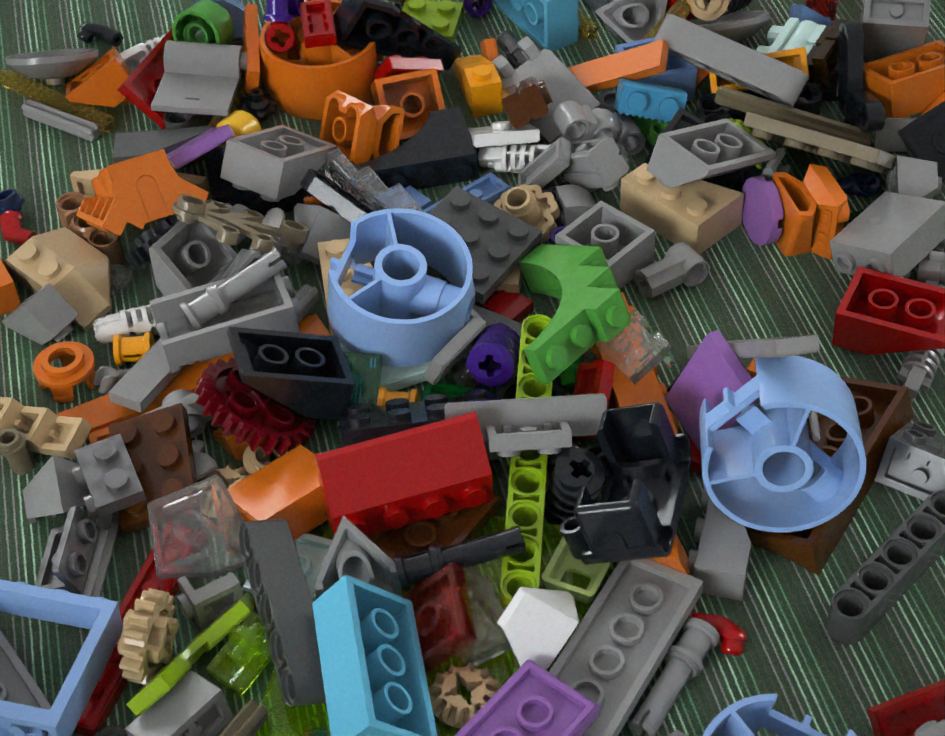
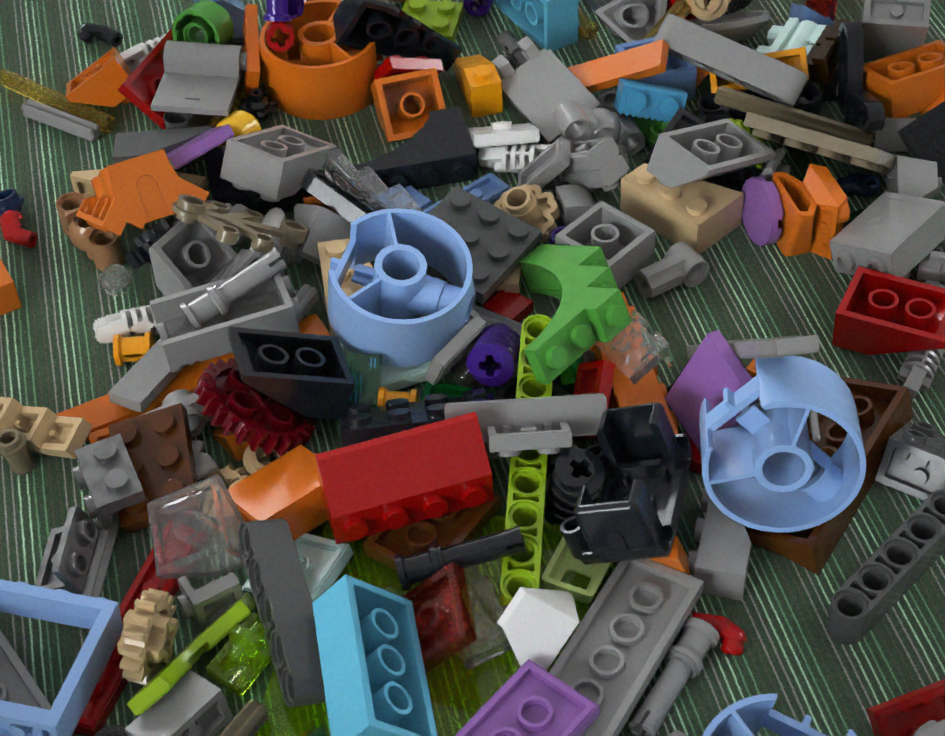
light grey slope [1,283,79,345] -> none
tan wedge [3,227,112,332] -> none
light grey dish [5,48,99,85] -> none
light grey slope [23,455,90,524] -> none
orange piece [33,341,97,403] -> none
light grey hand [93,366,131,394] -> none
red plate [299,0,337,48] -> none
light grey slope [314,516,402,599] -> none
orange piece [319,90,405,166] -> none
tan gear [429,662,499,728] -> none
orange tile [479,38,499,69] -> none
reddish brown brick [501,76,553,129] -> none

